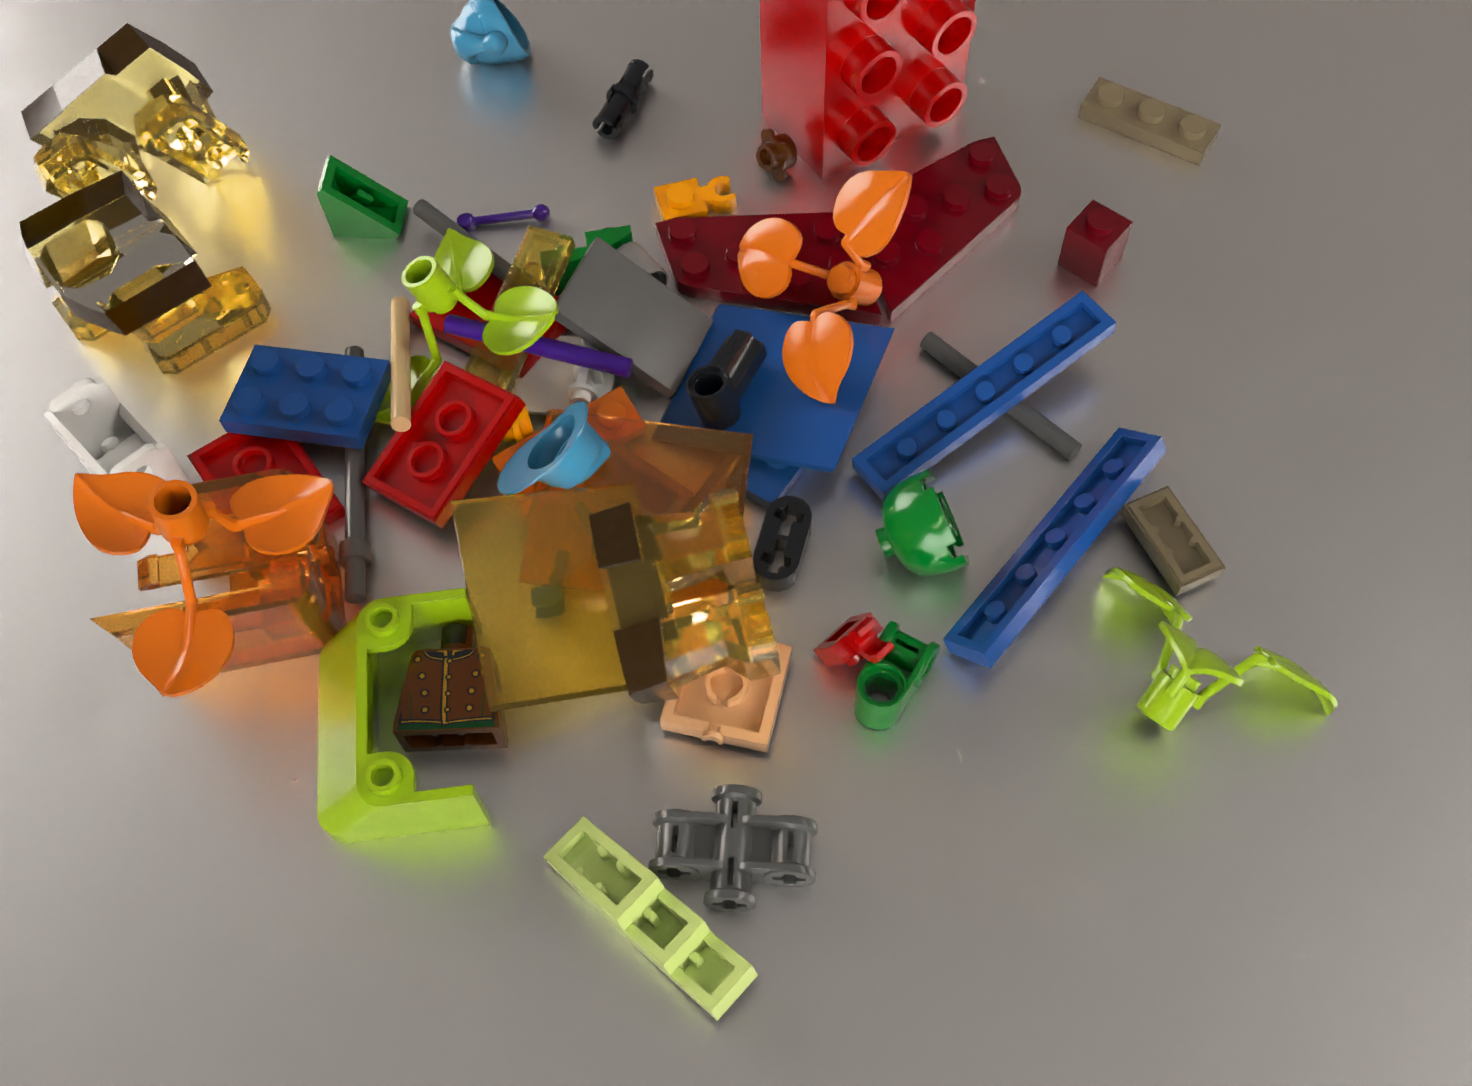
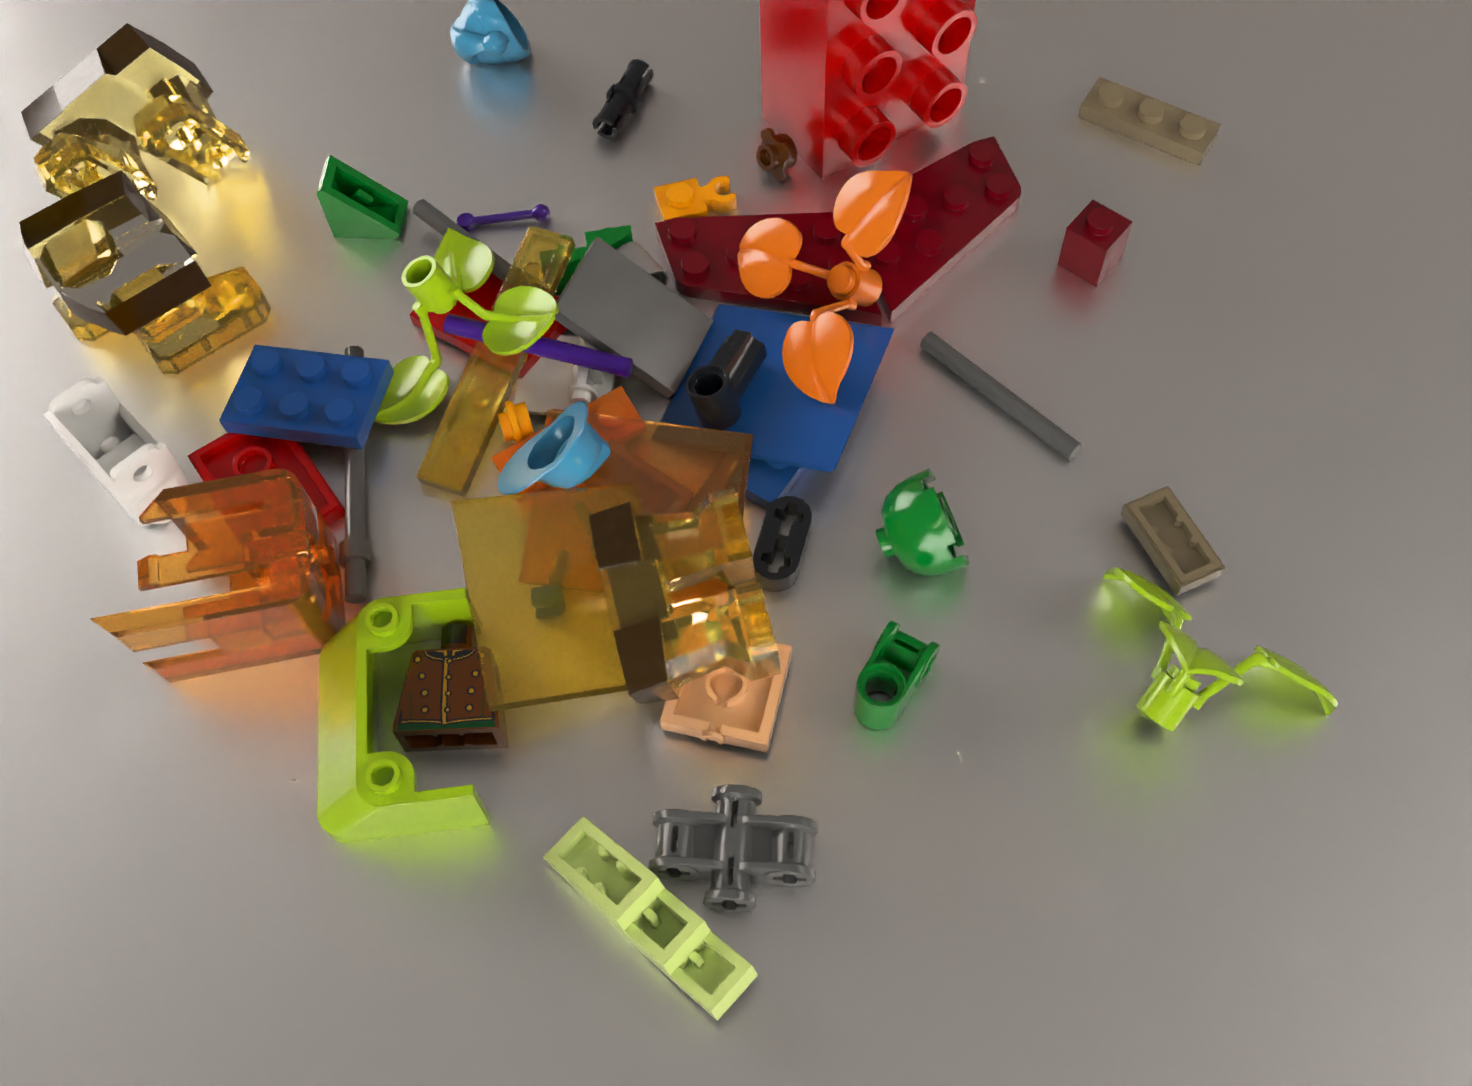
orange plant [73,472,334,697] -> none
red tile [362,361,526,529] -> none
tan bar [391,297,411,432] -> none
red plate [813,612,895,667] -> none
blue plate [852,290,1116,502] -> none
blue plate [943,427,1167,669] -> none

